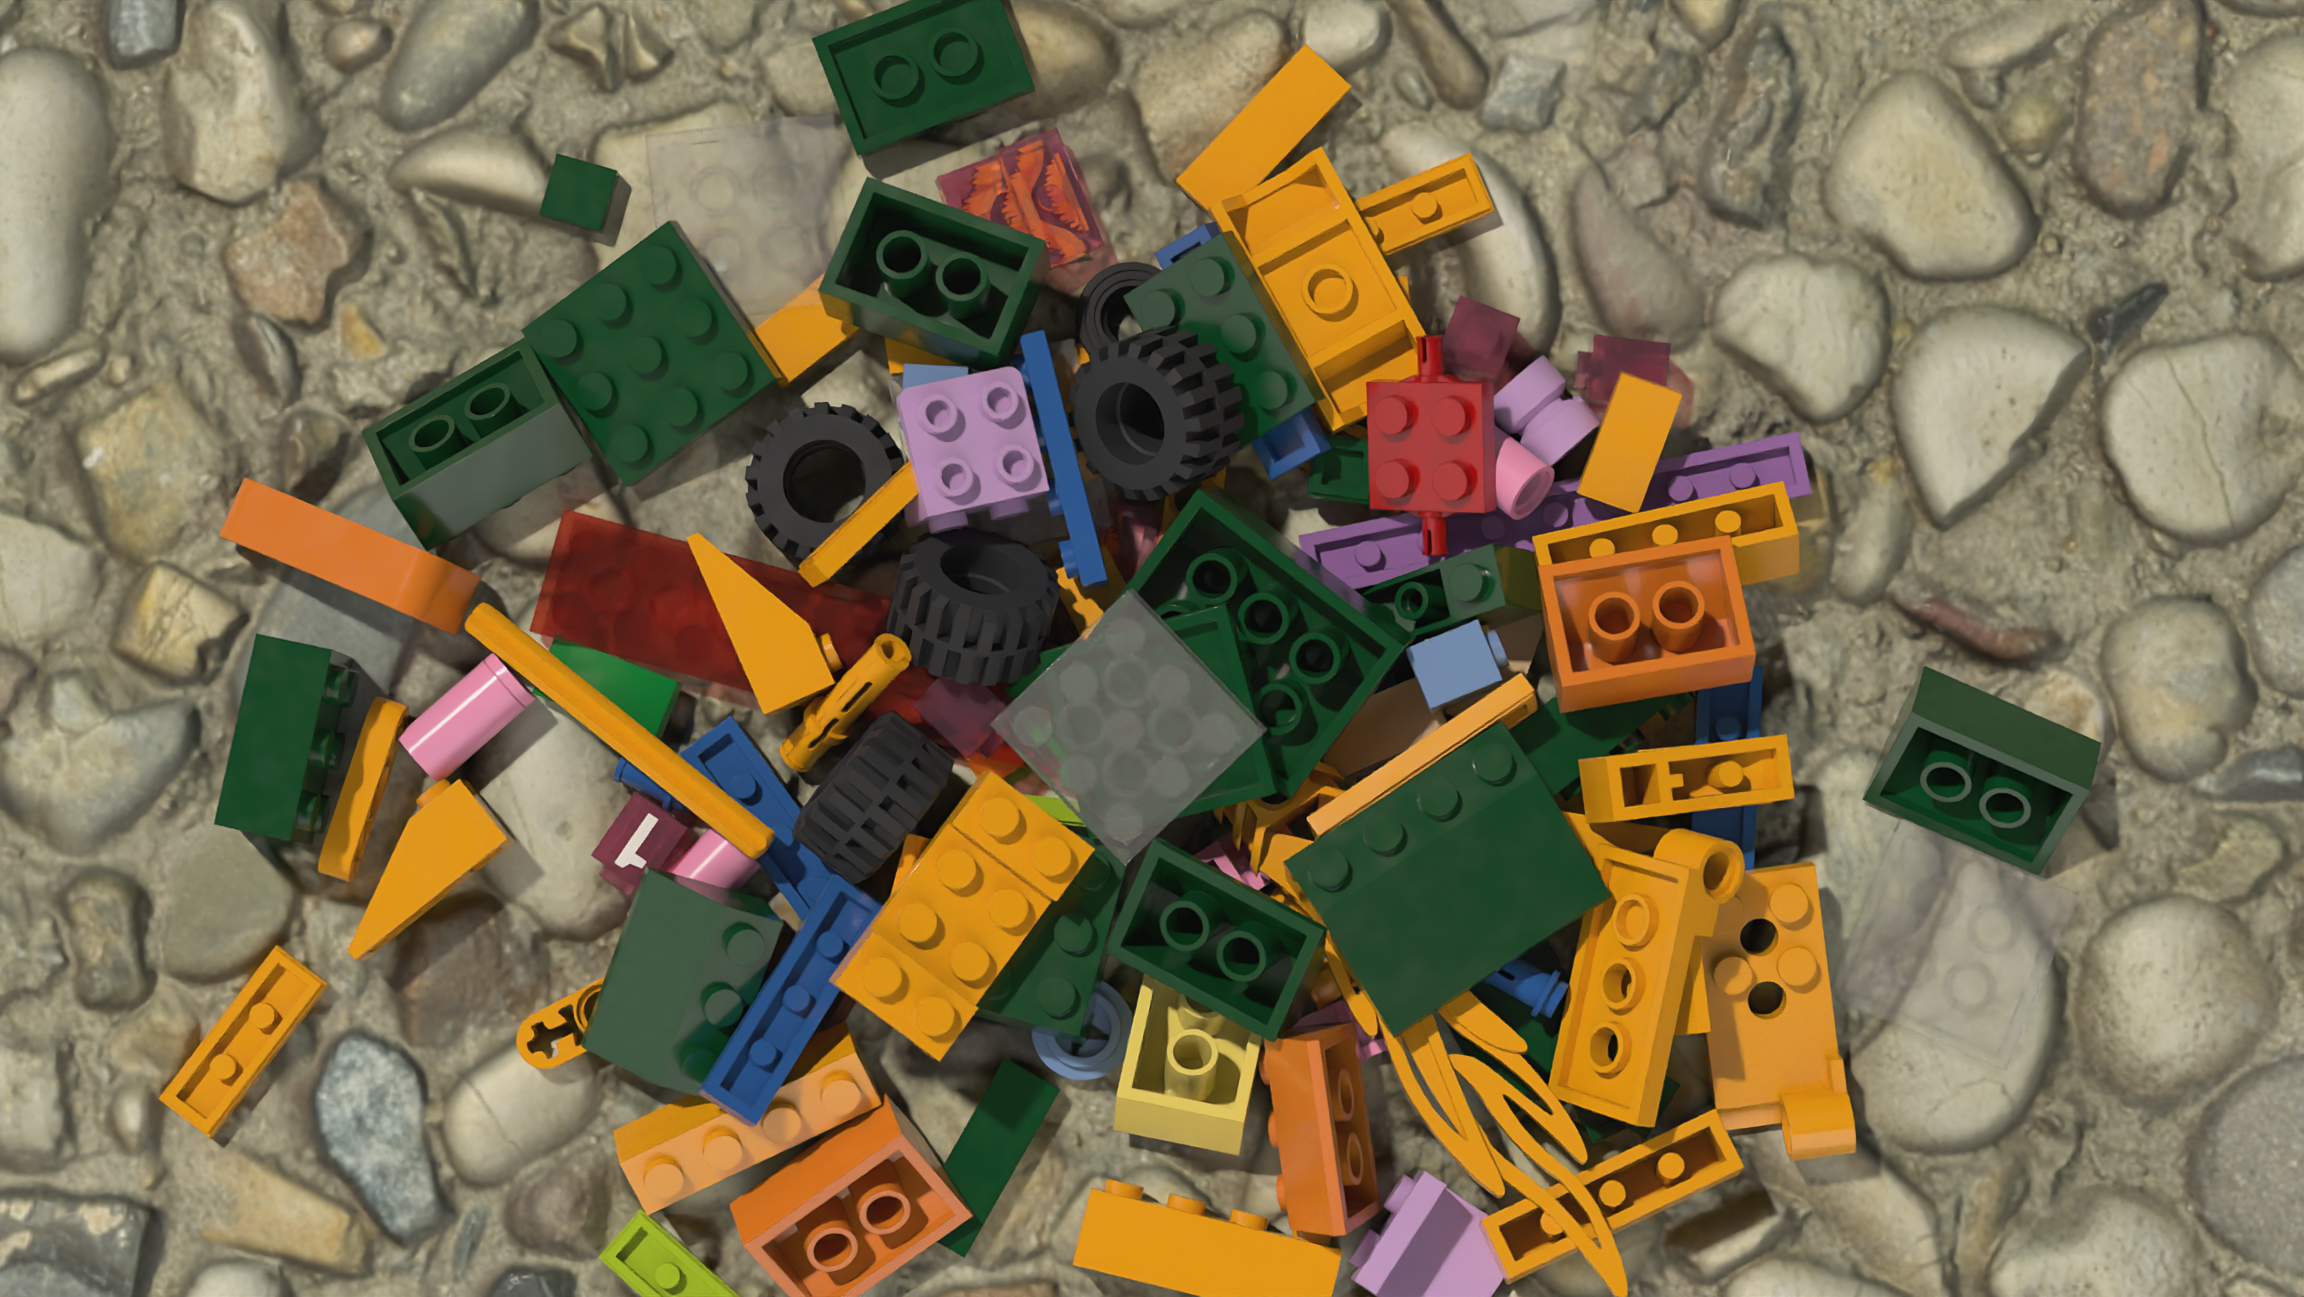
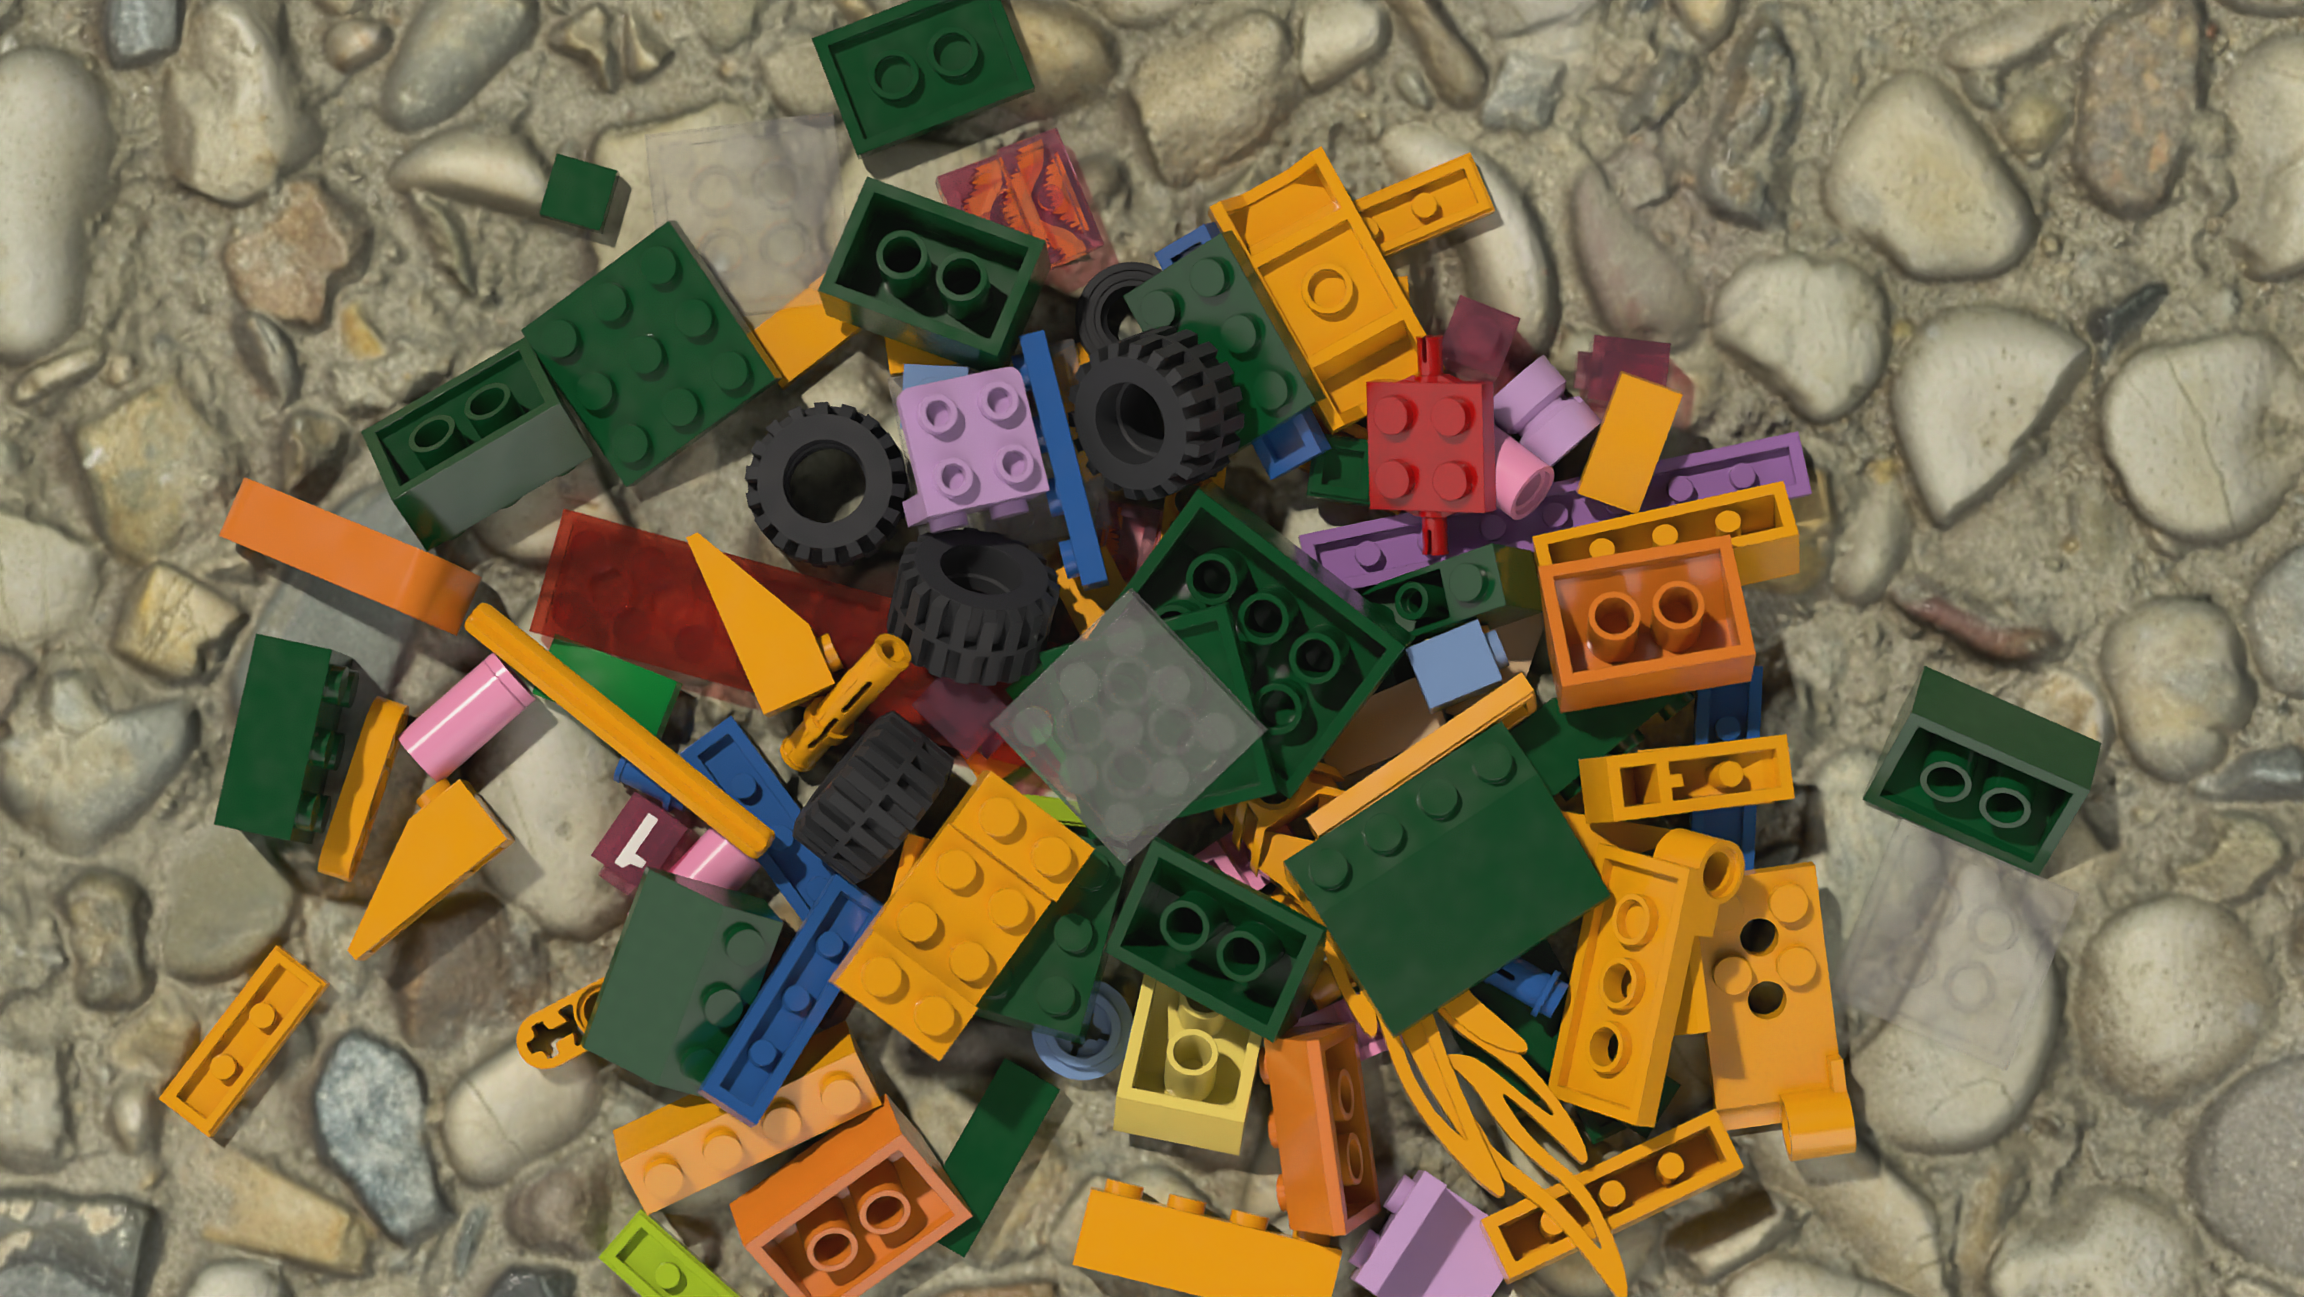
light orange tile [798,460,918,587] -> none
light orange tile [1175,44,1352,214] -> none

